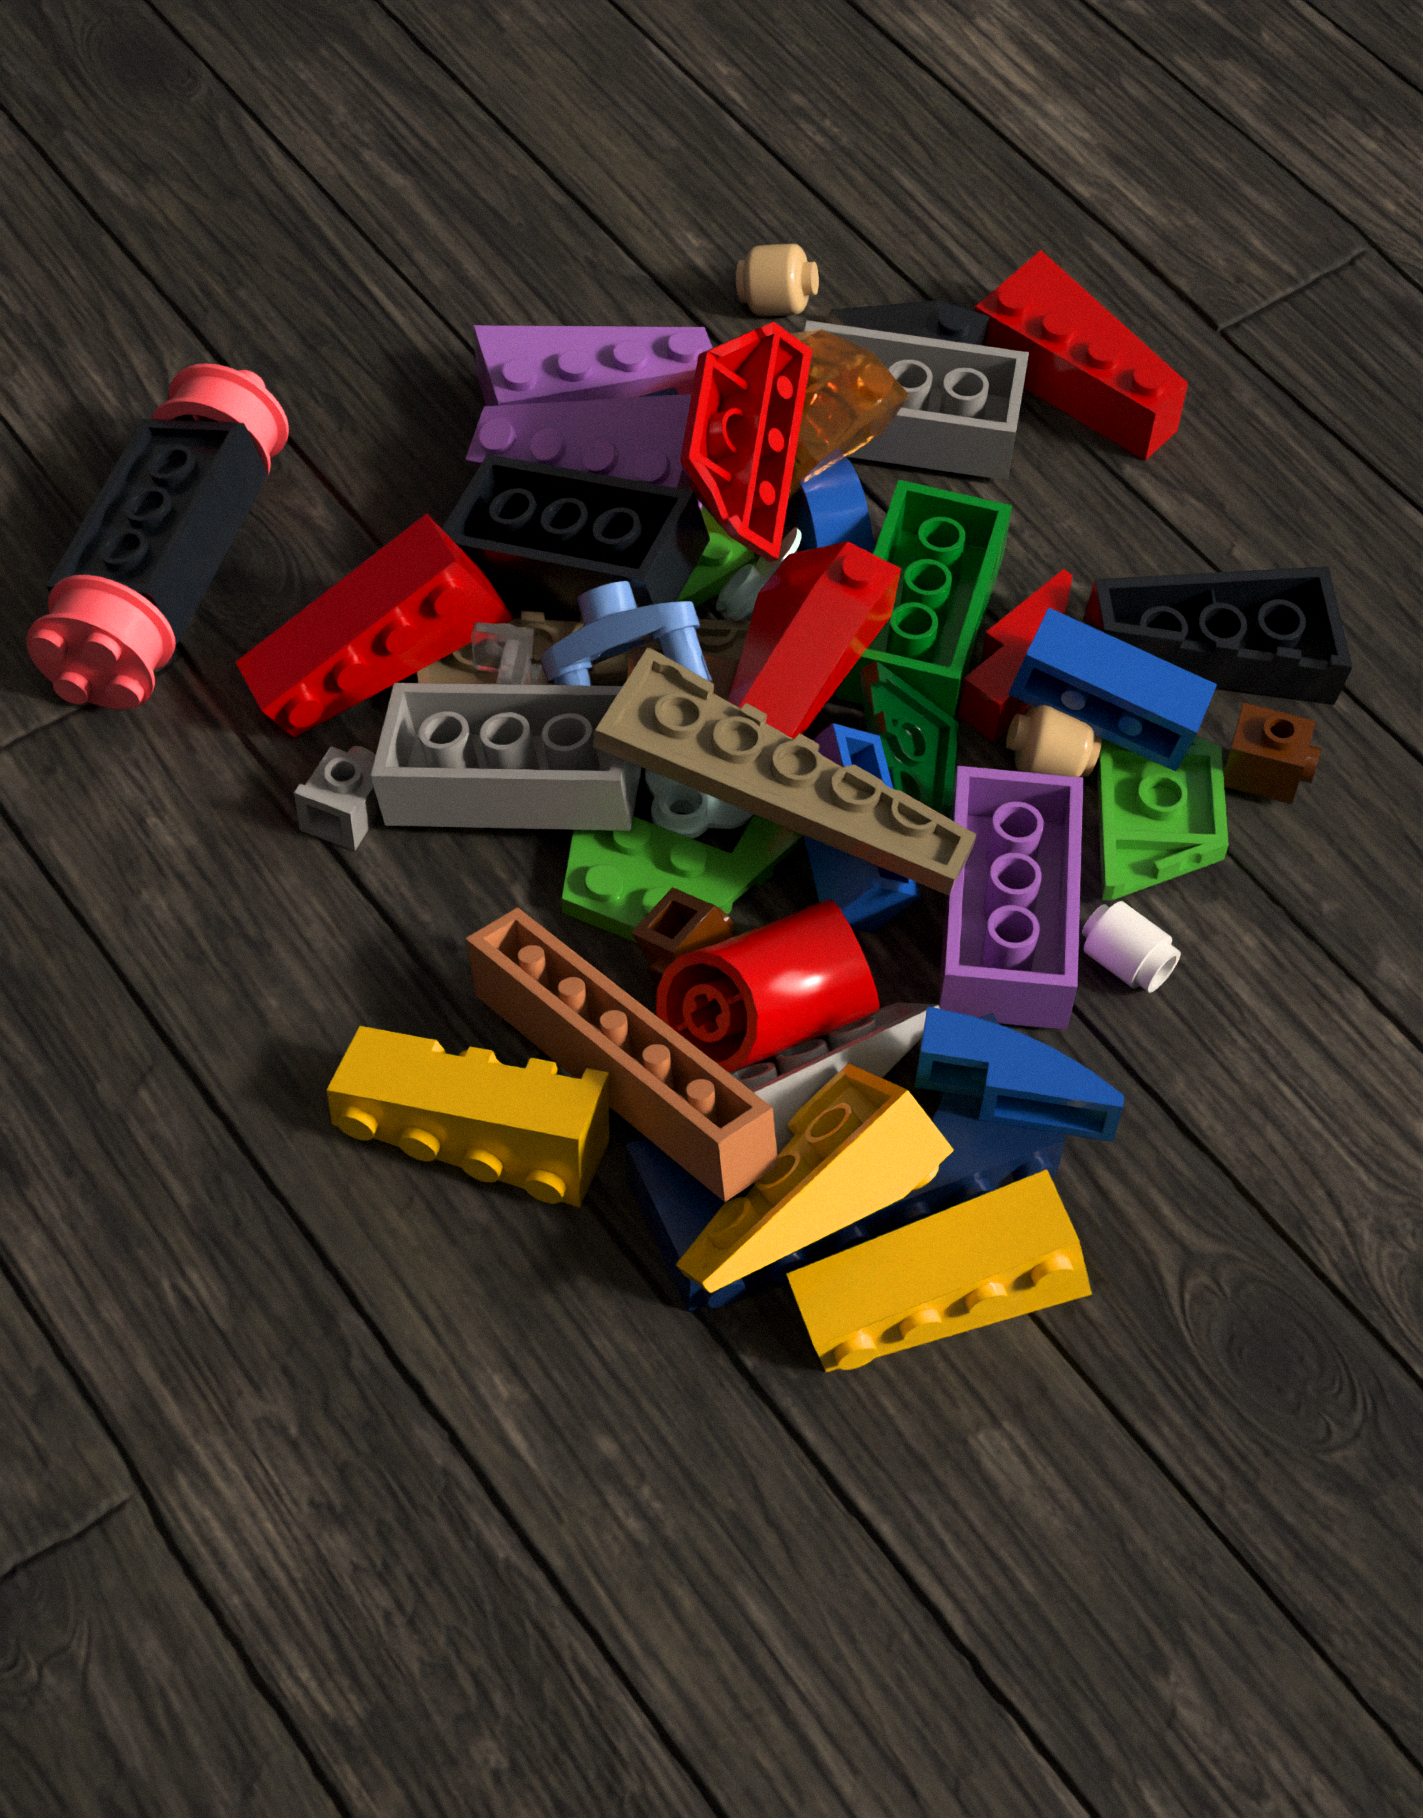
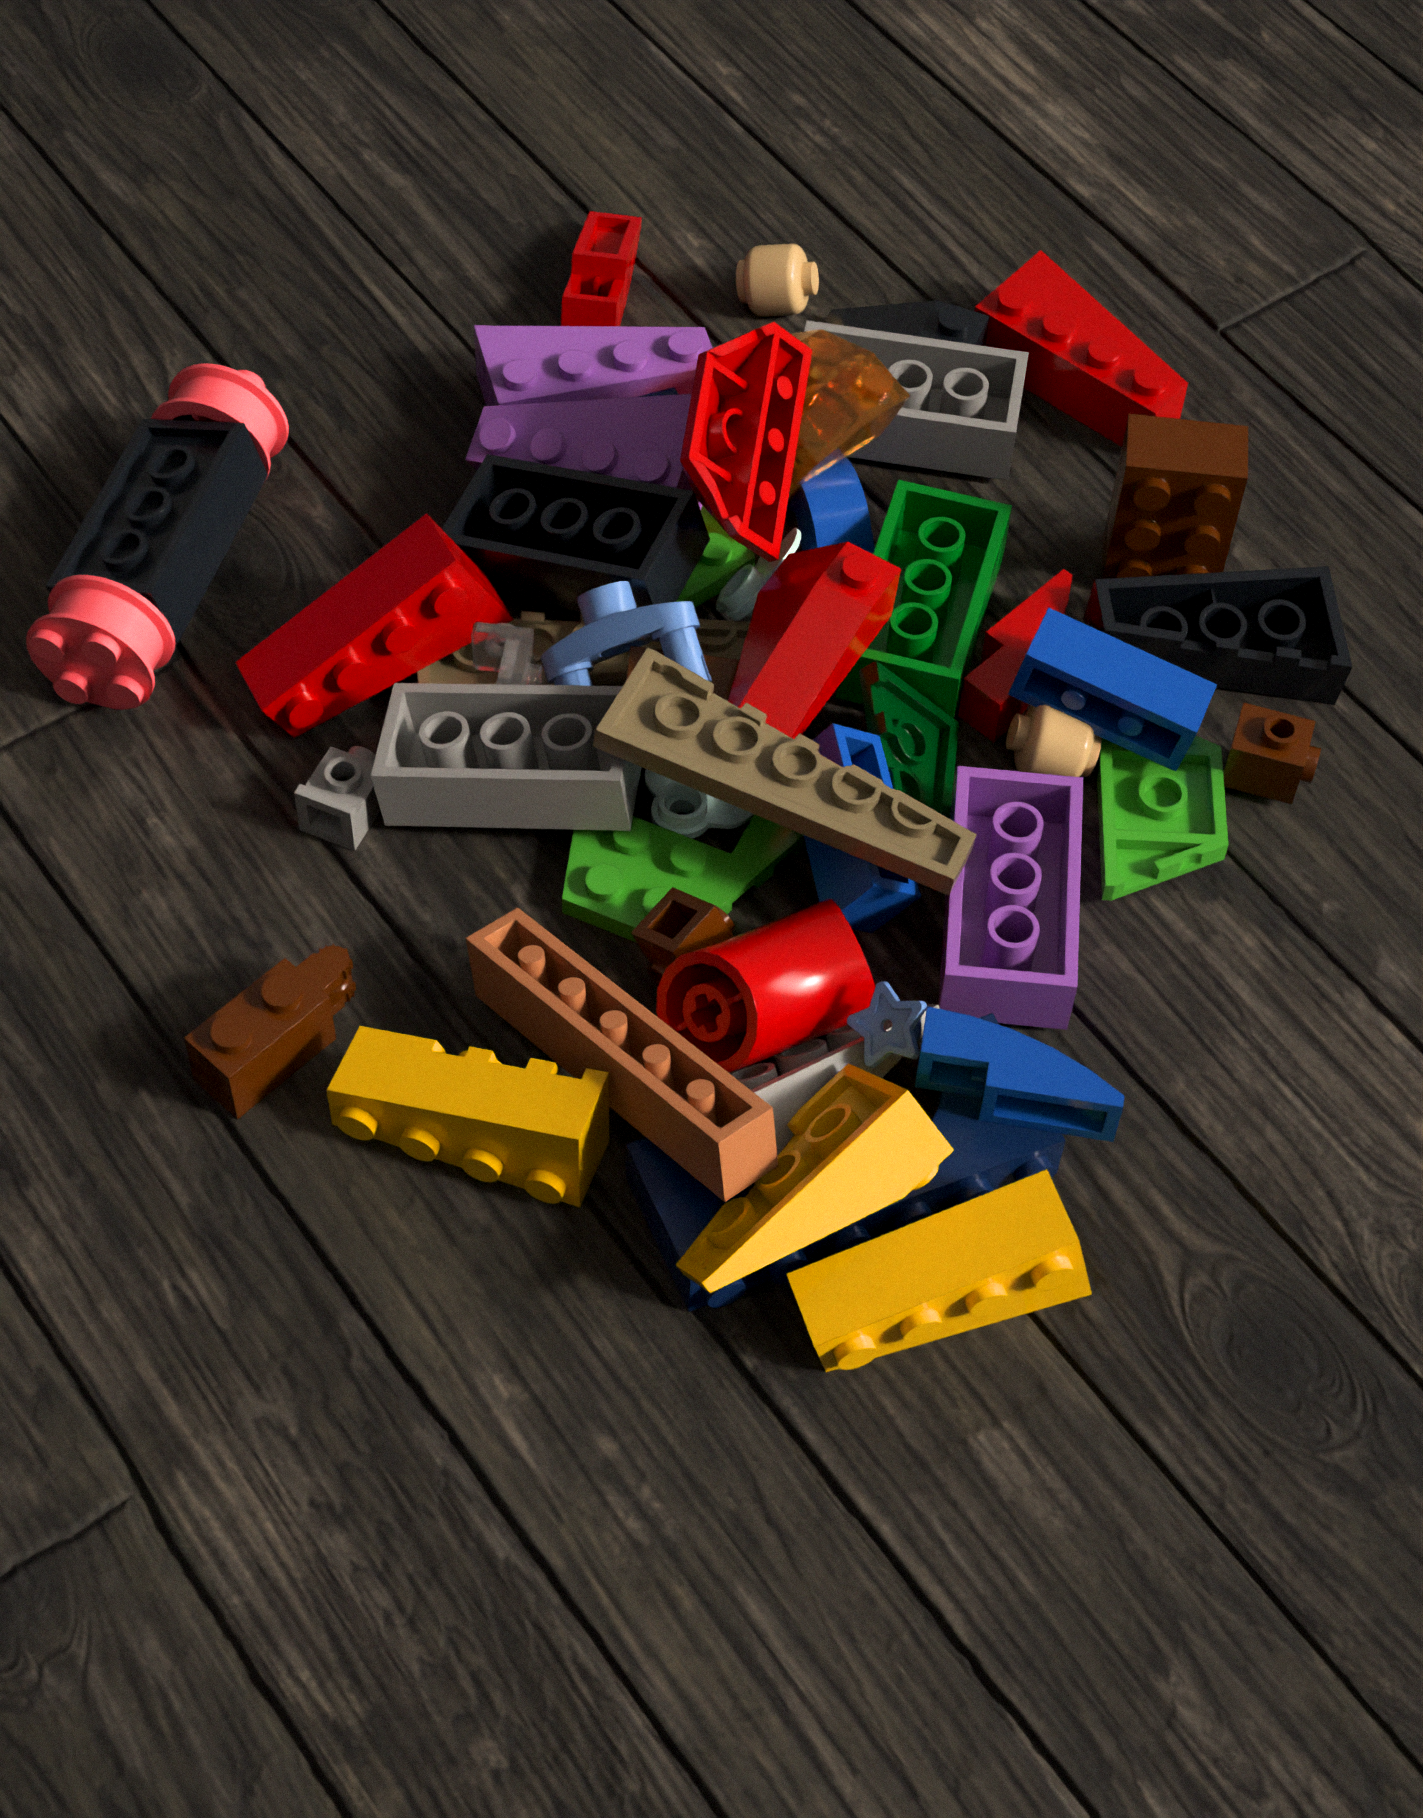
white brick [1082,901,1181,993] -> none
none -> reddish brown hinge [184,943,356,1120]
none -> red slope [561,211,642,326]
none -> medium blue plate [847,981,927,1068]
none -> reddish brown brick [1101,414,1248,579]

